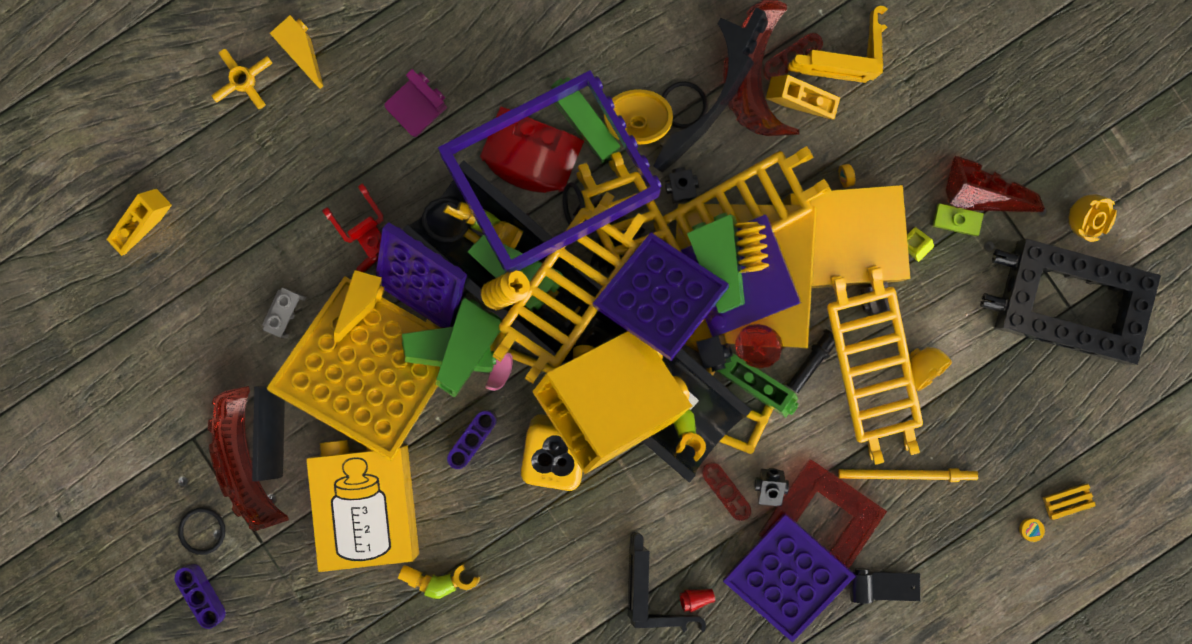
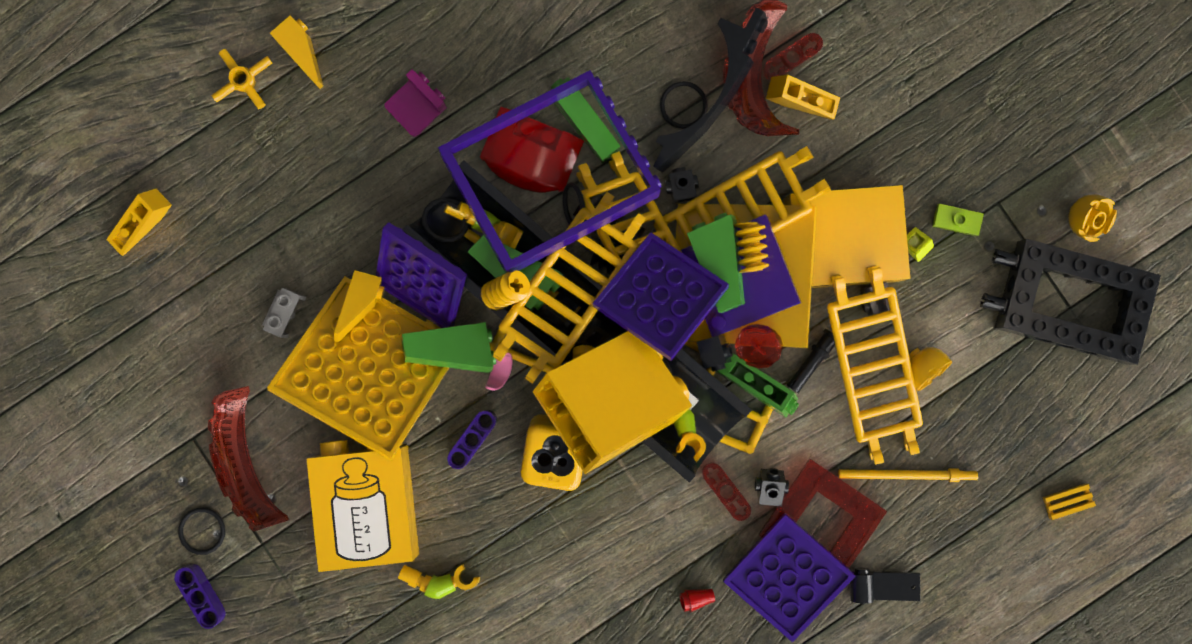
black slope [252,386,285,481] -> none
red piece [322,183,384,273] -> none
bright green slope [435,298,502,397] -> none
yellow dish [604,89,673,145] -> none
black hinge [627,531,706,633] -> none
yellow hinge [787,6,888,83] -> none
yellow tile [838,164,856,188] -> none
clear red wedge [946,156,1045,212] -> none
yellow tile [1019,518,1045,542] -> none

